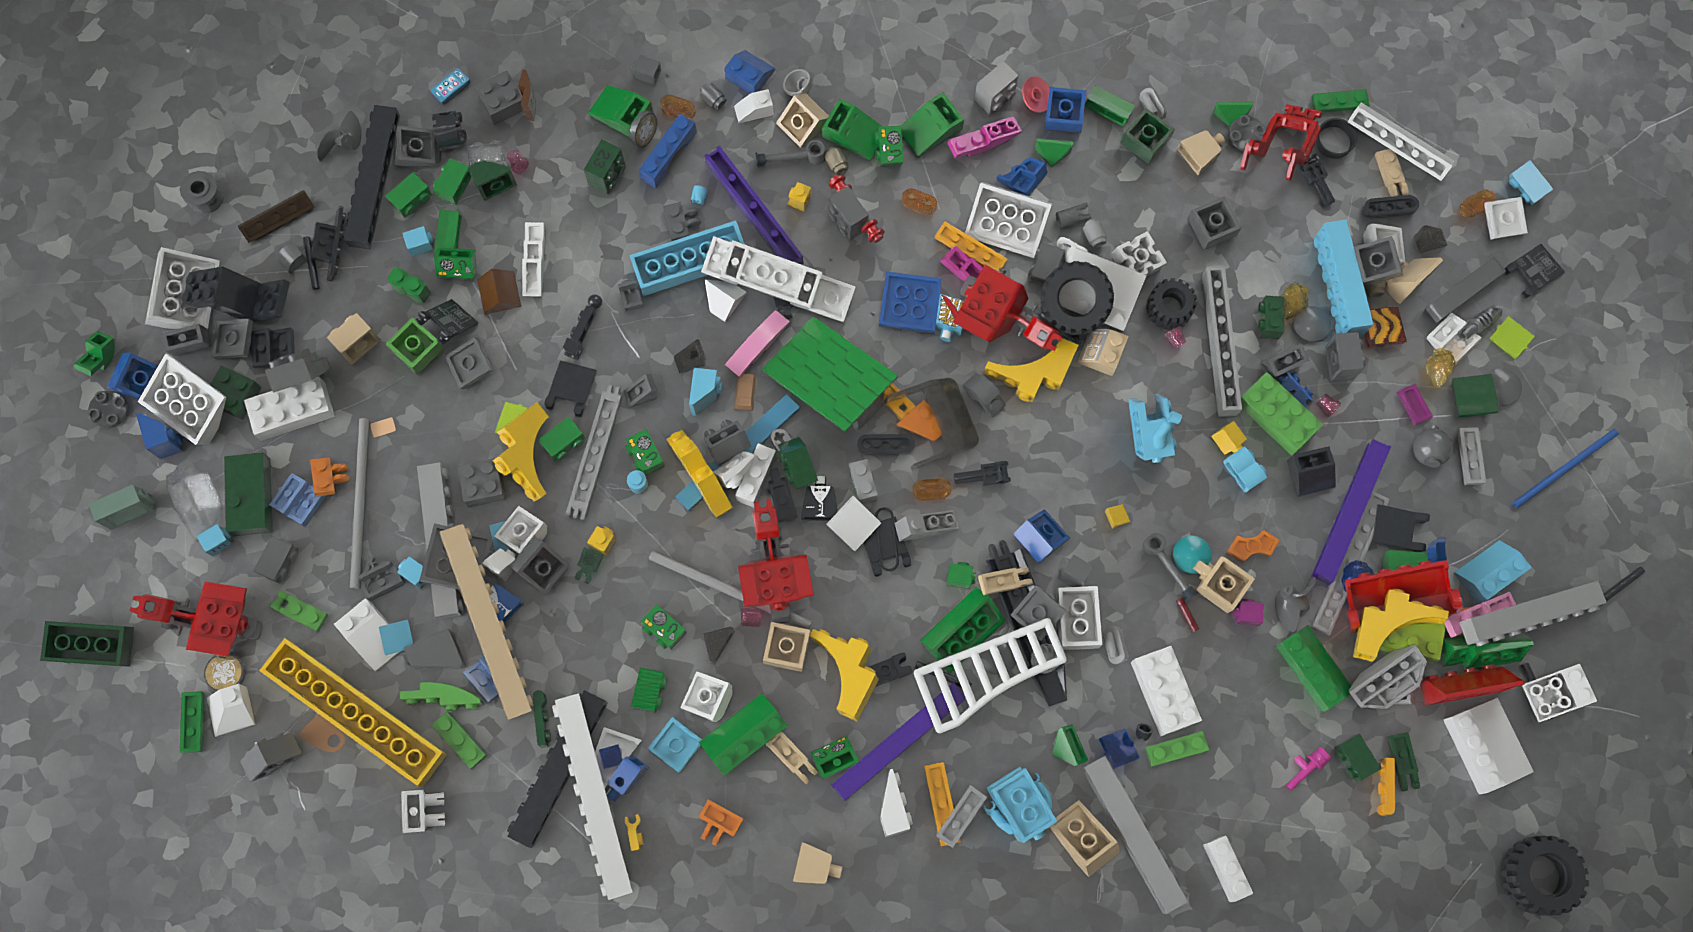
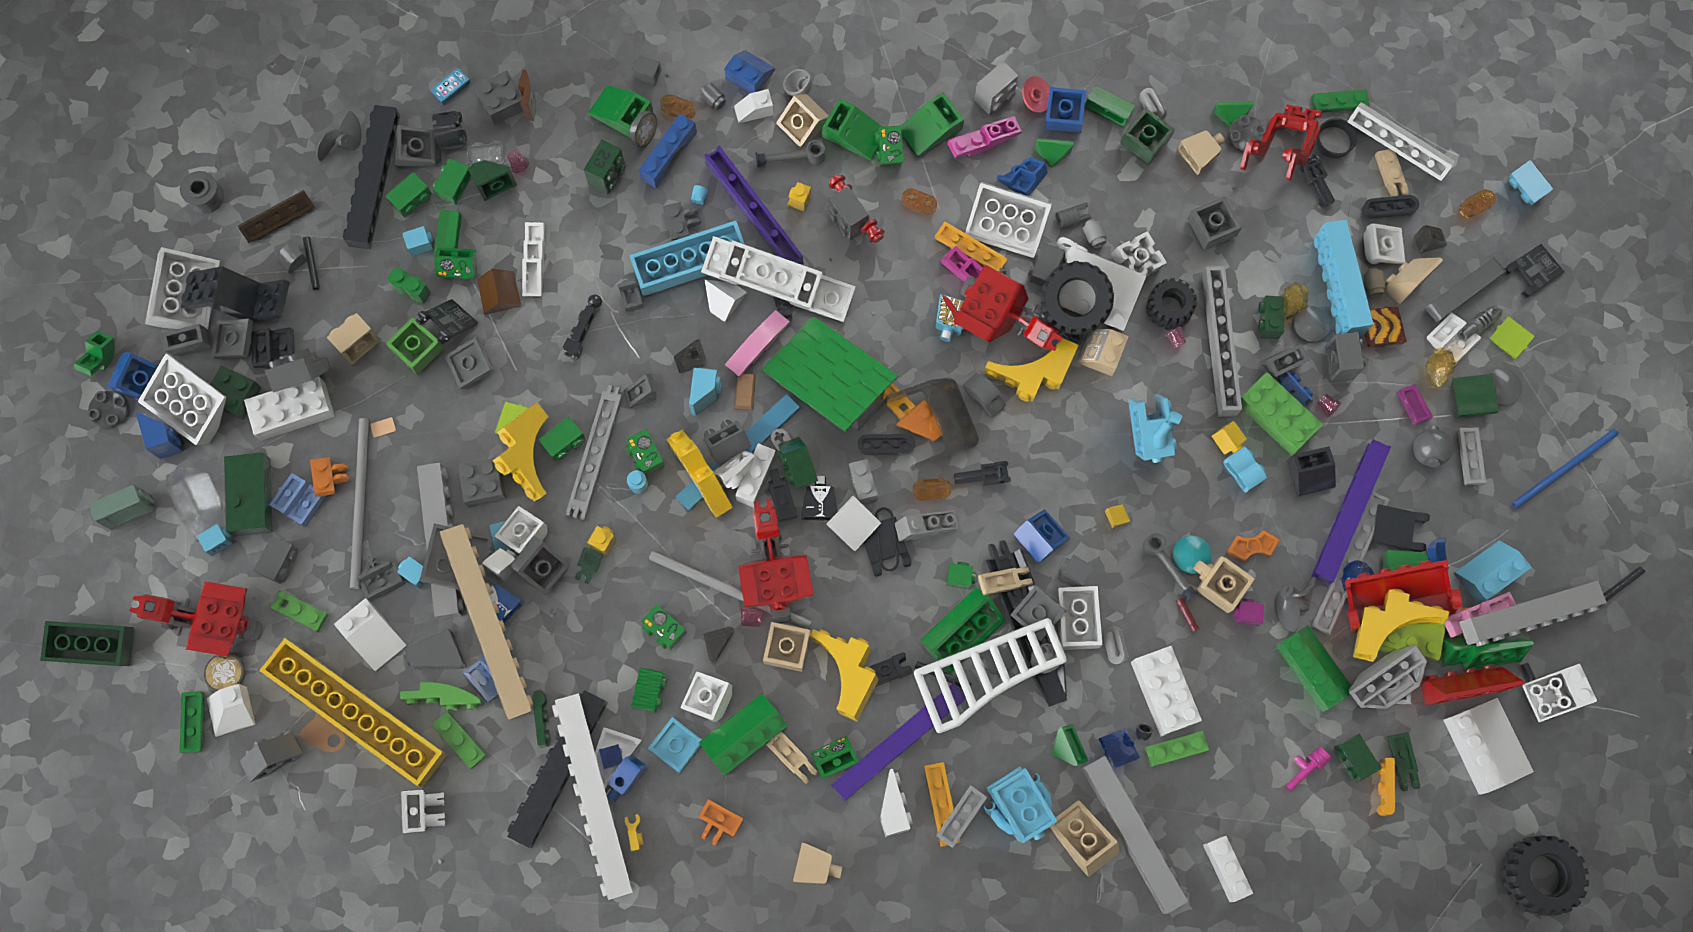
black bracket [310,206,346,281] -> none
medium azure sticker [379,620,413,655] -> none
black flag [544,361,596,417] -> none
dark tan brick [824,147,849,175] -> none
blue plate [879,271,942,333] -> none
dark grey brick [1354,236,1403,286] -> none
white tile [1484,197,1528,240] -> none

